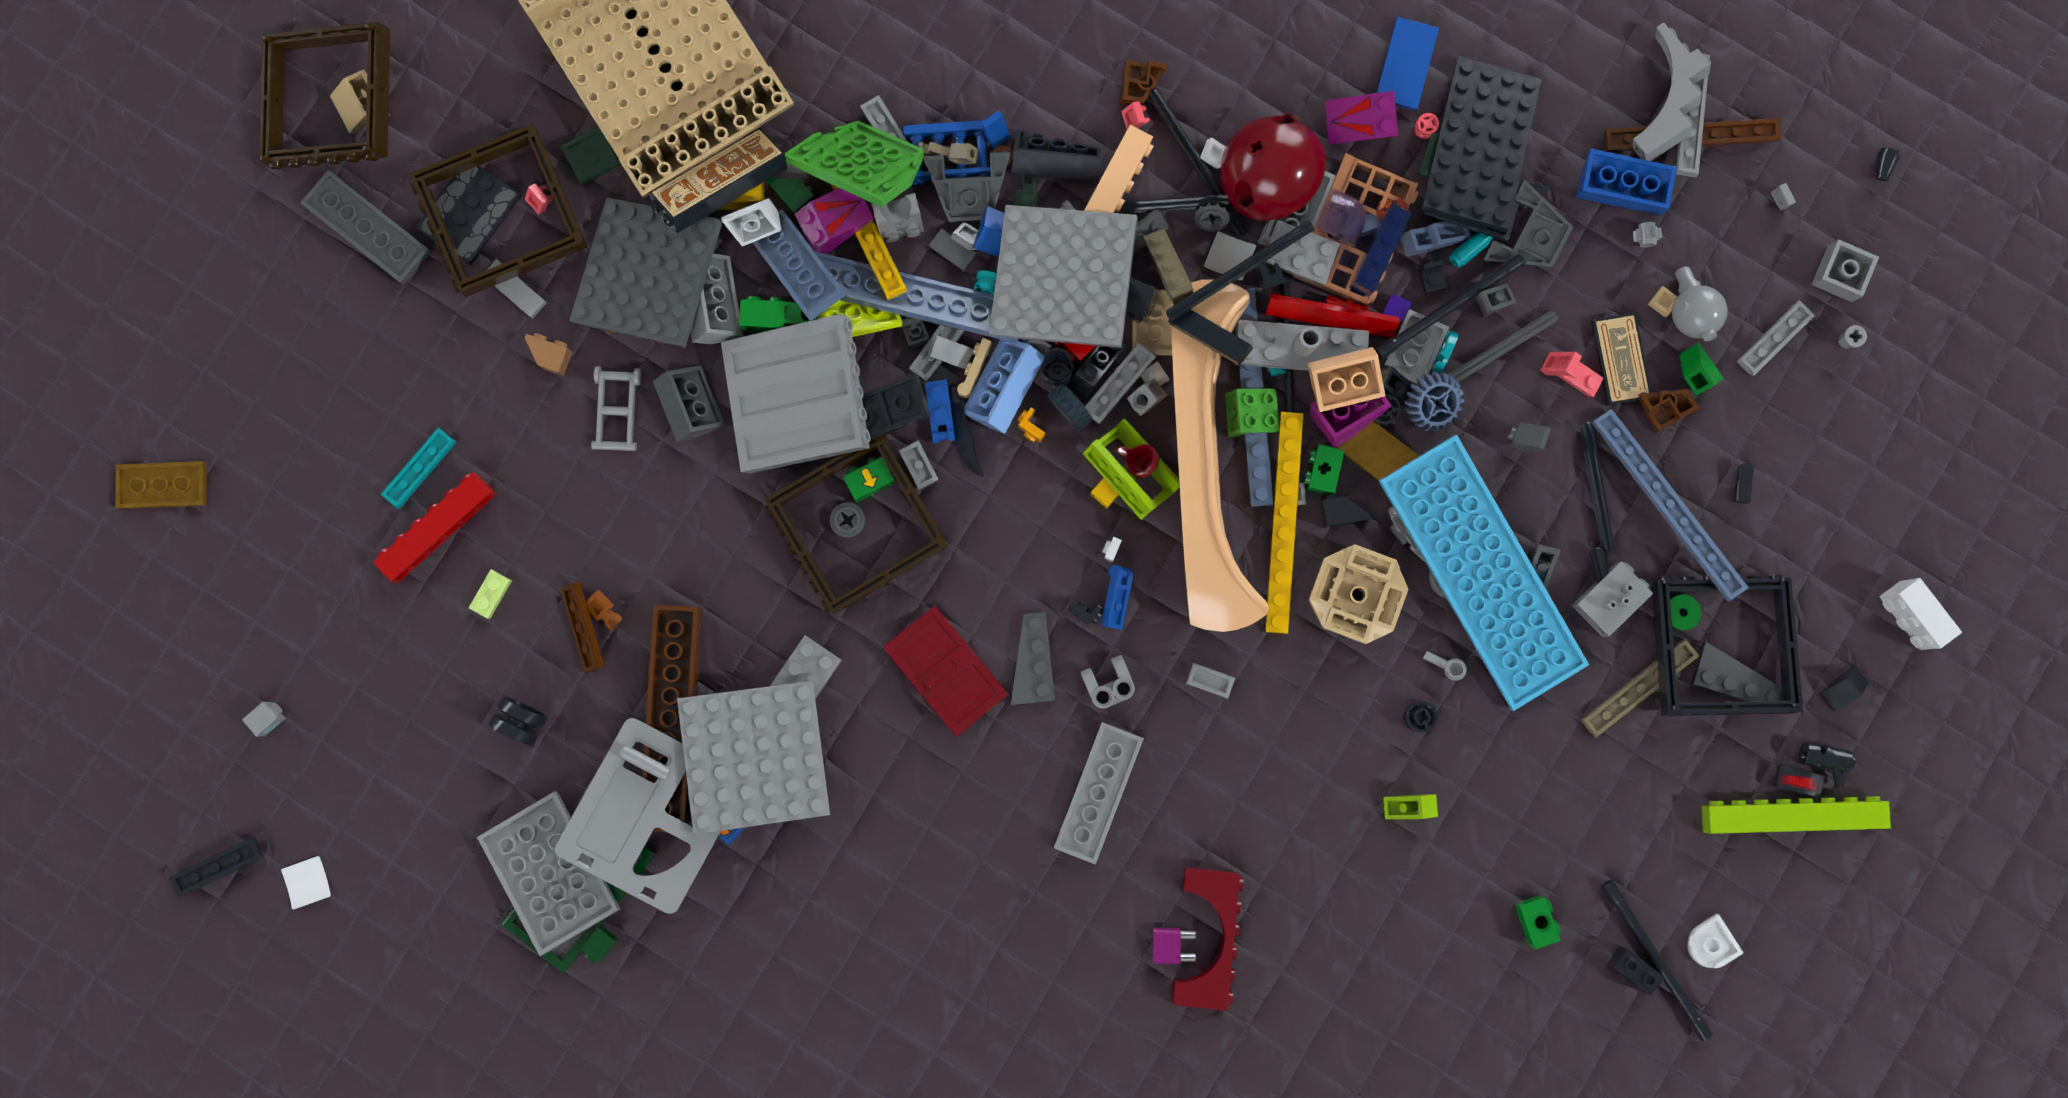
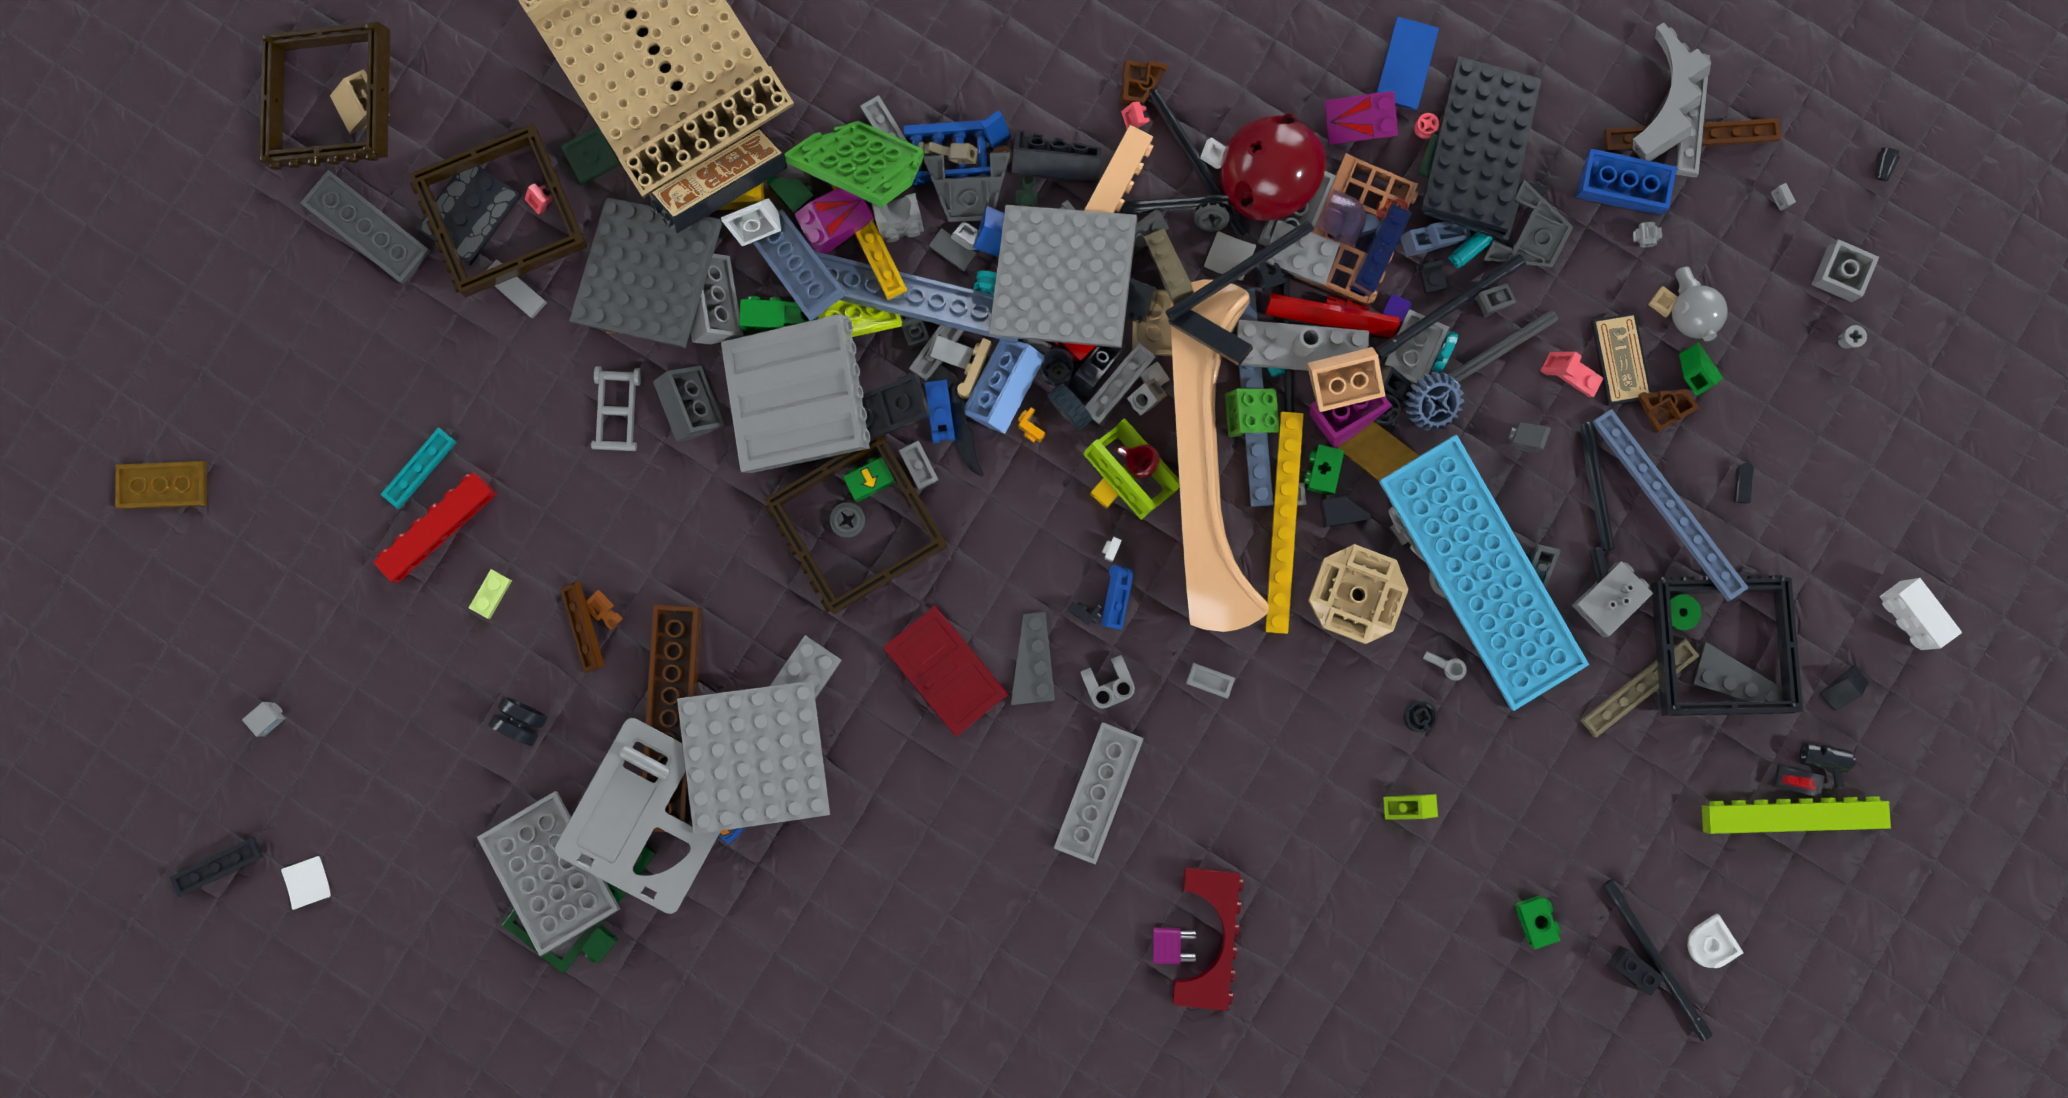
medium nougat slope [525,333,573,376] -> none
light grey tile [1736,300,1815,377] -> none

